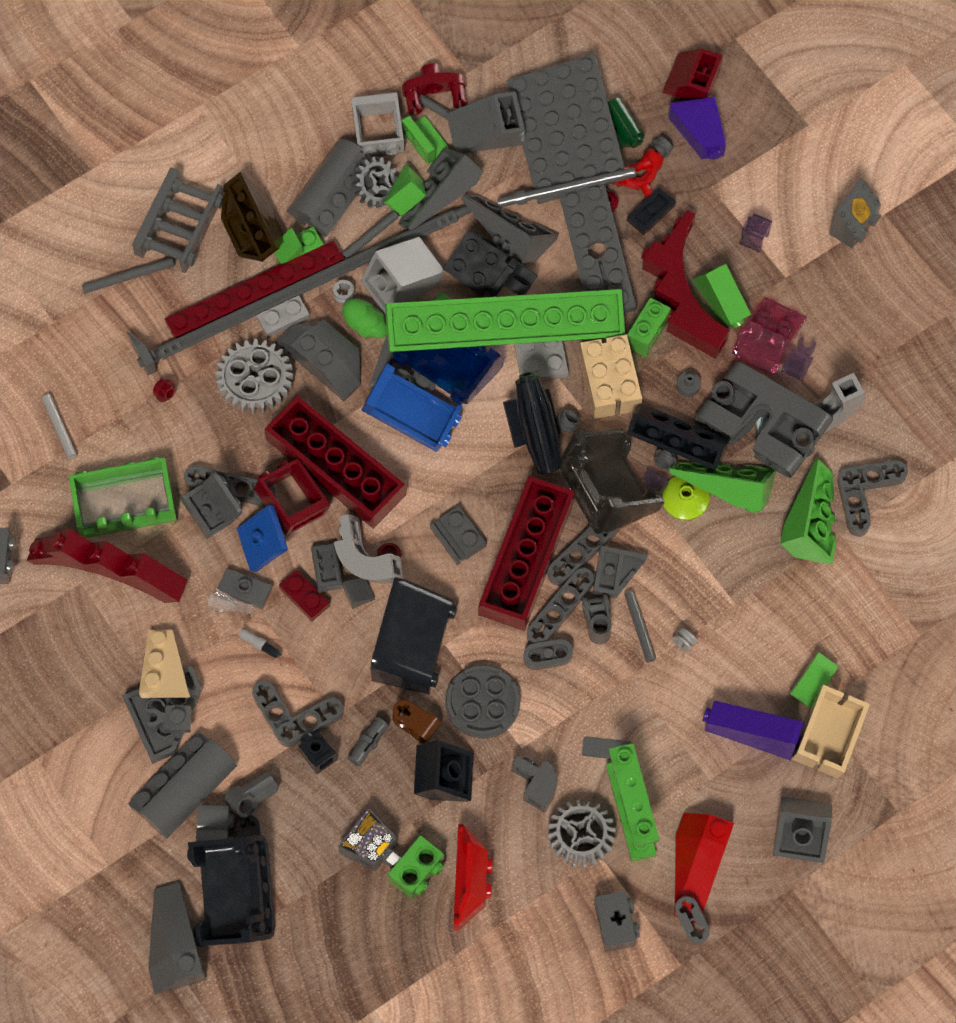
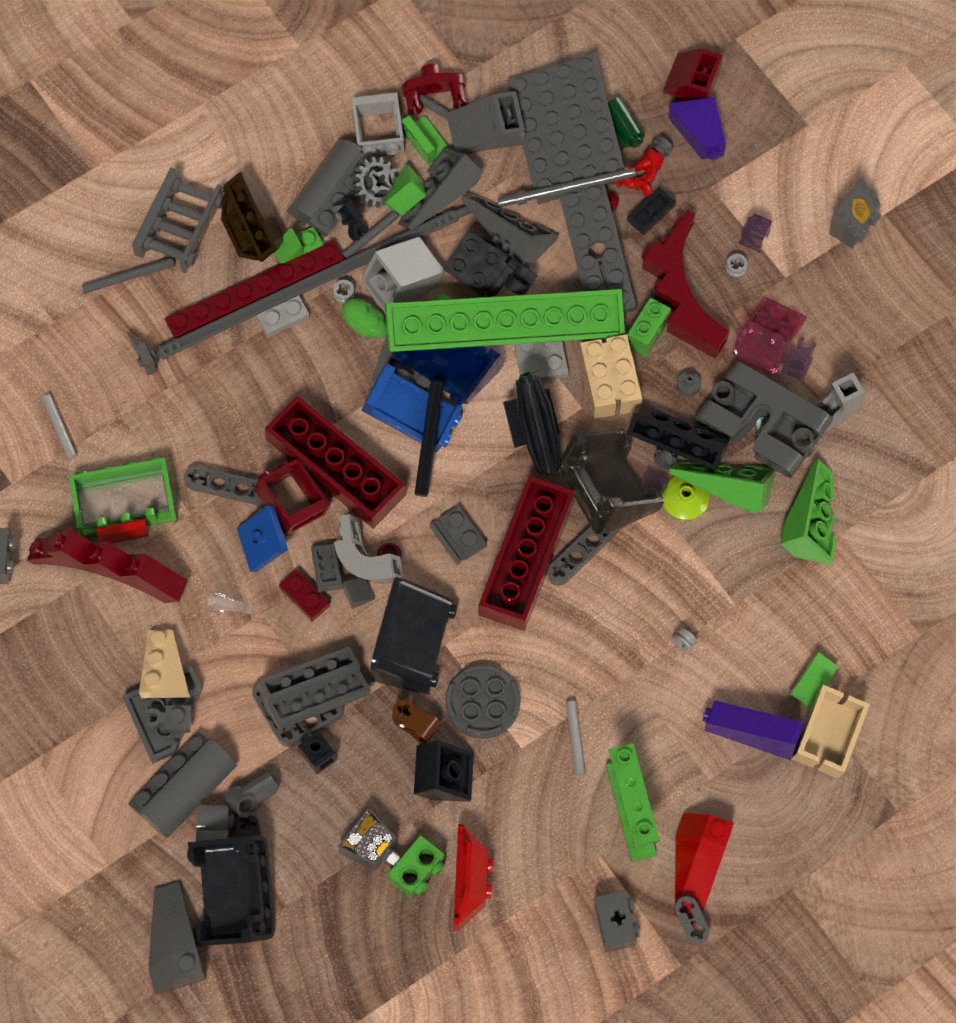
dark red plate [153,379,175,402] -> none
dark grey bracket [180,472,242,539] -> none
light grey gear [215,339,294,414] -> none
dark grey plate [217,568,272,610] -> none
light grey piece [239,628,282,658] -> none
dark grey wedge [275,320,360,401] -> none
dark grey pin [347,717,389,767] -> none
dark grey brick [512,756,557,813] -> none
dark grey plate [523,639,573,670] -> none
dark grey beam [527,568,594,644] -> none
light grey gear [547,799,616,869] -> none
dark grey plate [556,409,580,432] -> none
dark grey piece [582,594,611,644] -> none
dark grey sticker [582,737,632,759] -> none
dark grey wing [592,545,647,599] -> none
dark grey piece [624,591,656,663] -> none
bright green slope [692,264,751,328] -> none
dark grey slope [773,797,832,863] -> none
dark grey beam [837,461,908,537] -> none
none -> red tile [96,519,149,544]
none -> dark grey brick [258,646,370,730]
none -> black plate [331,198,368,241]
none -> black axle [414,381,444,497]
none -> light grey bar [566,701,585,776]
none -> light grey bush [726,254,748,278]

